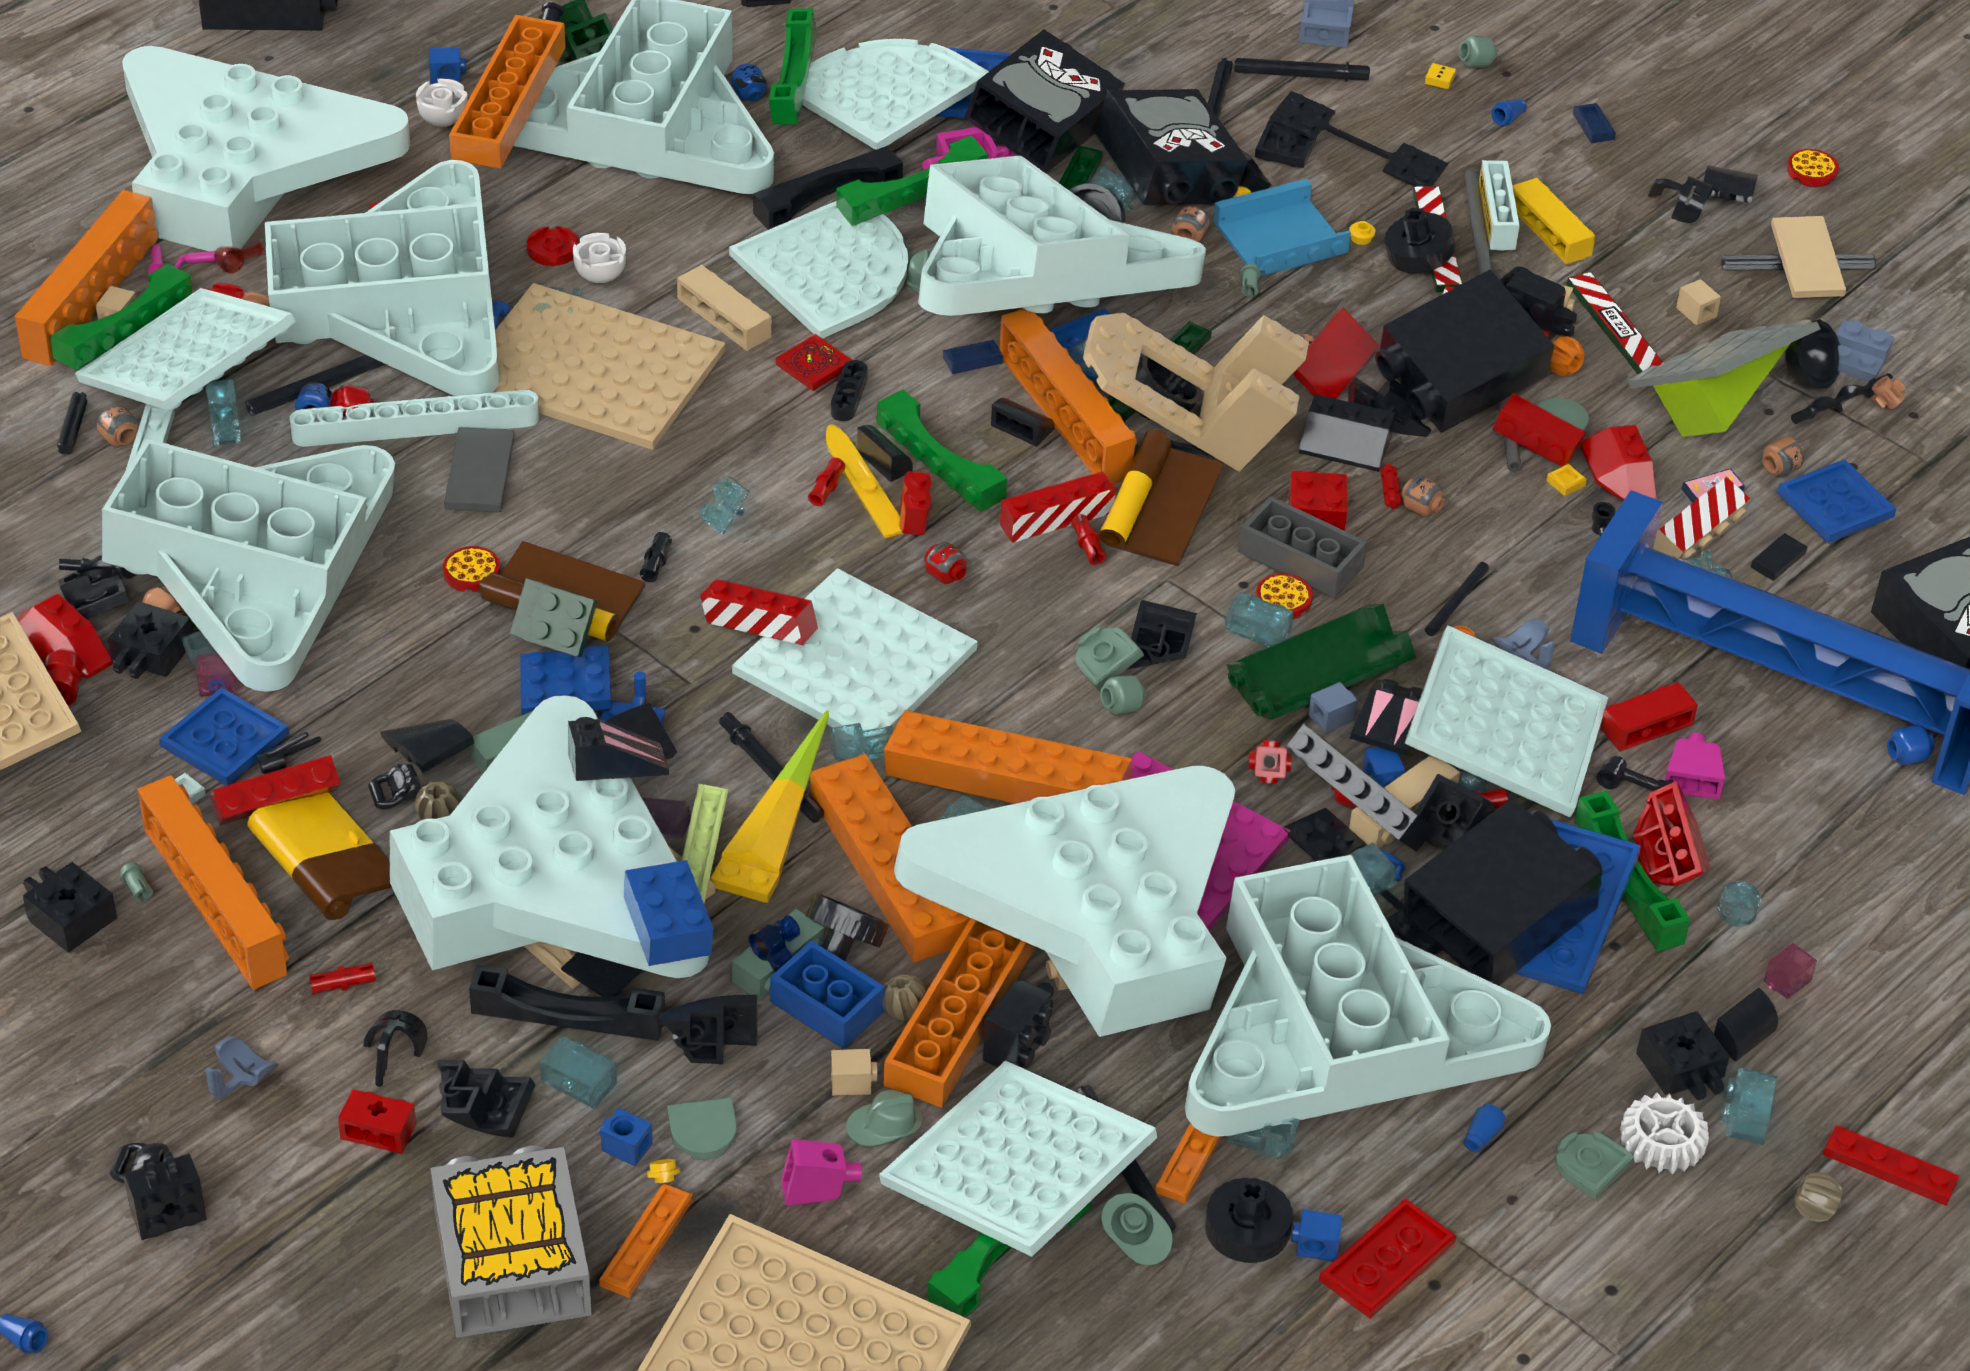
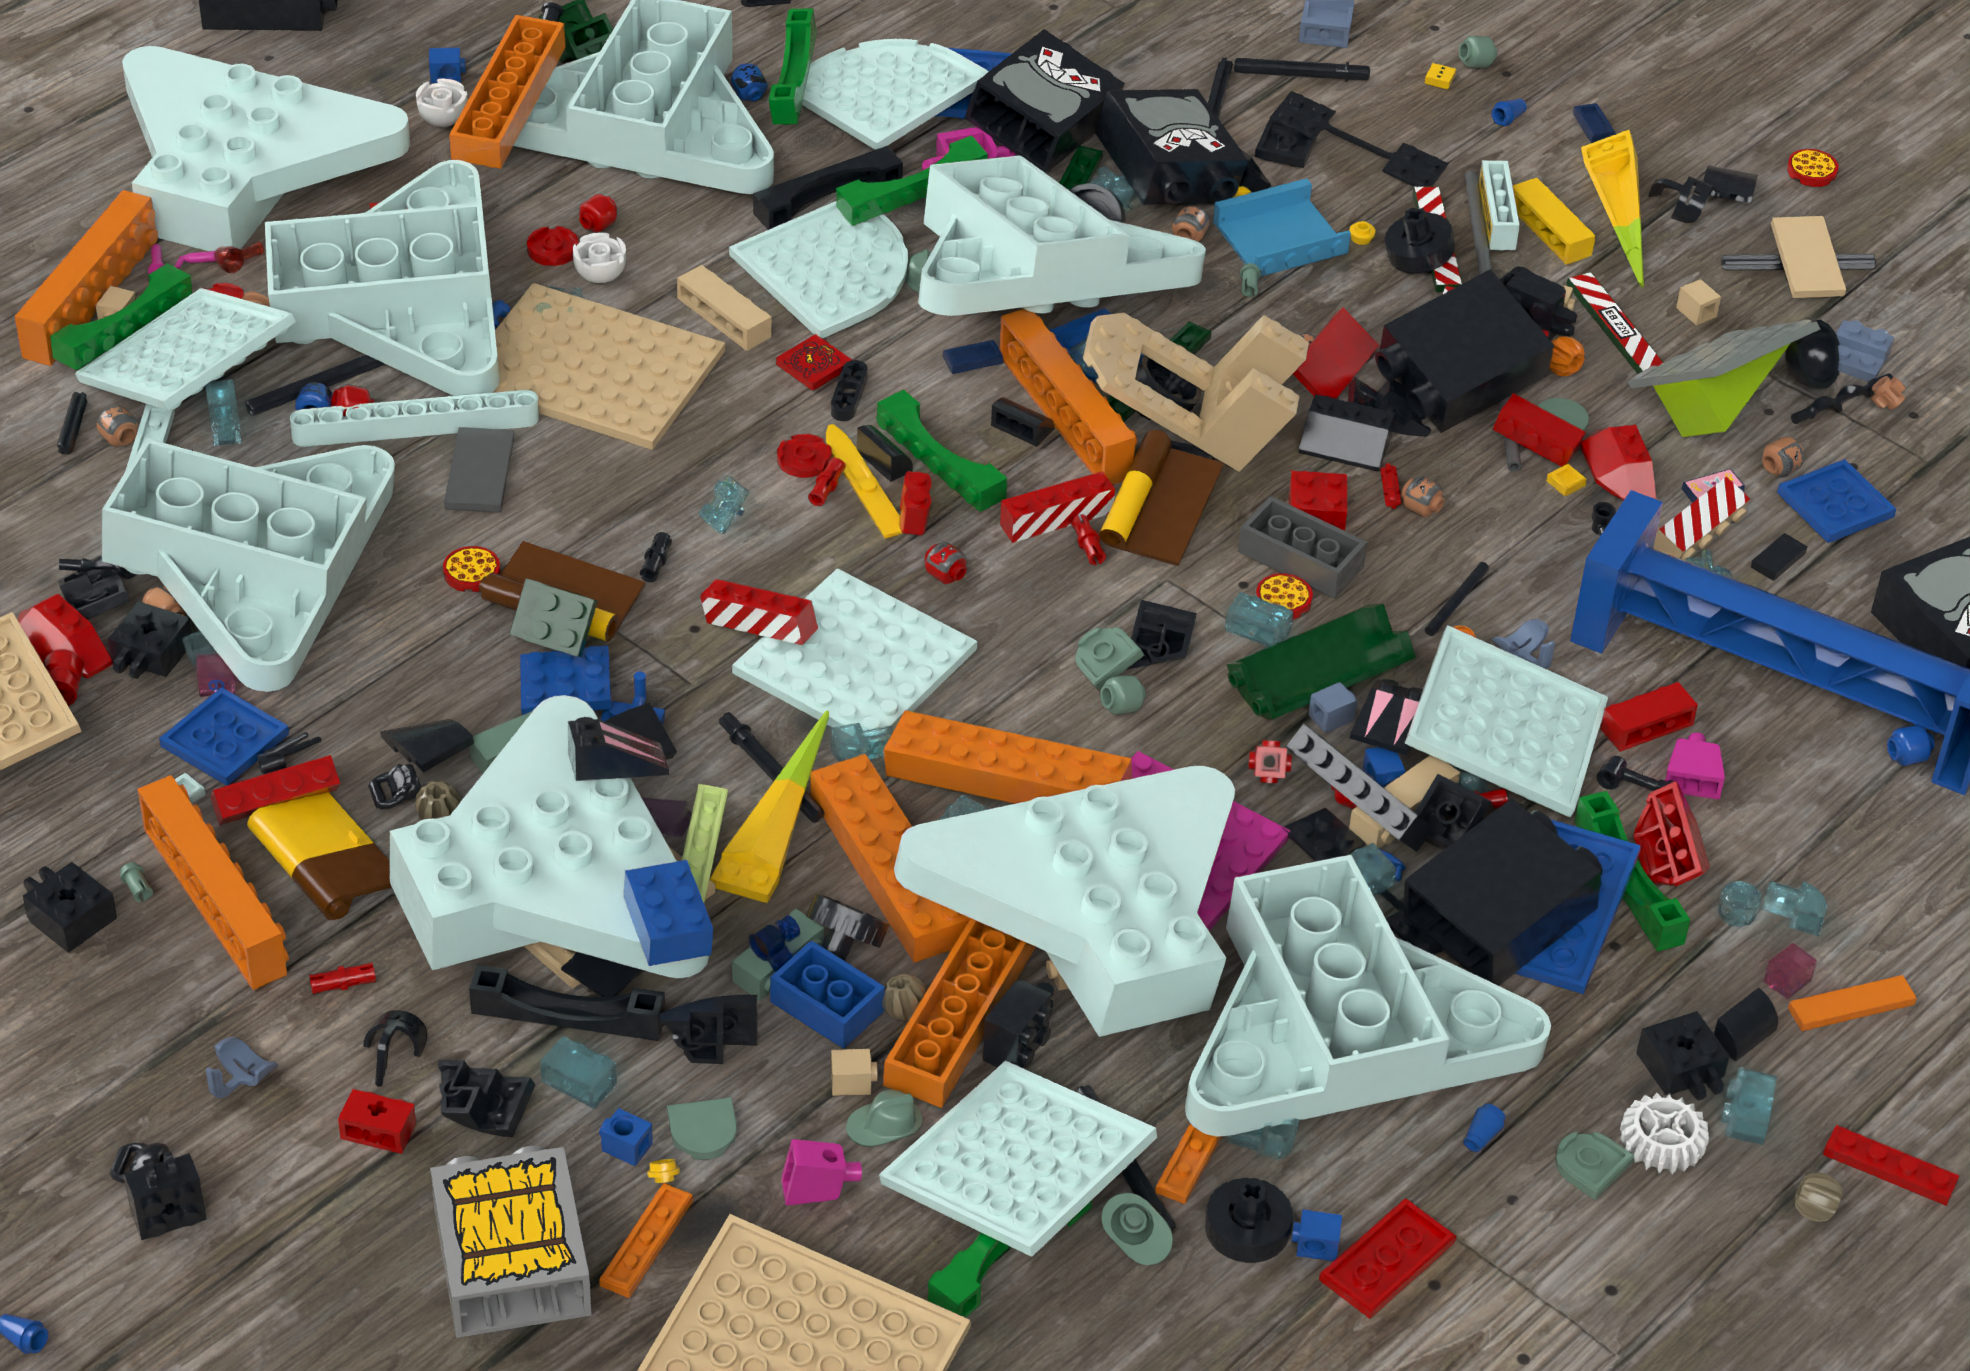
none -> red head [578,194,617,233]
none -> red tile [777,434,832,478]
none -> yellow plate [1581,130,1644,288]
none -> clear light blue brick [1762,881,1827,936]
none -> orange tile [1788,975,1917,1031]

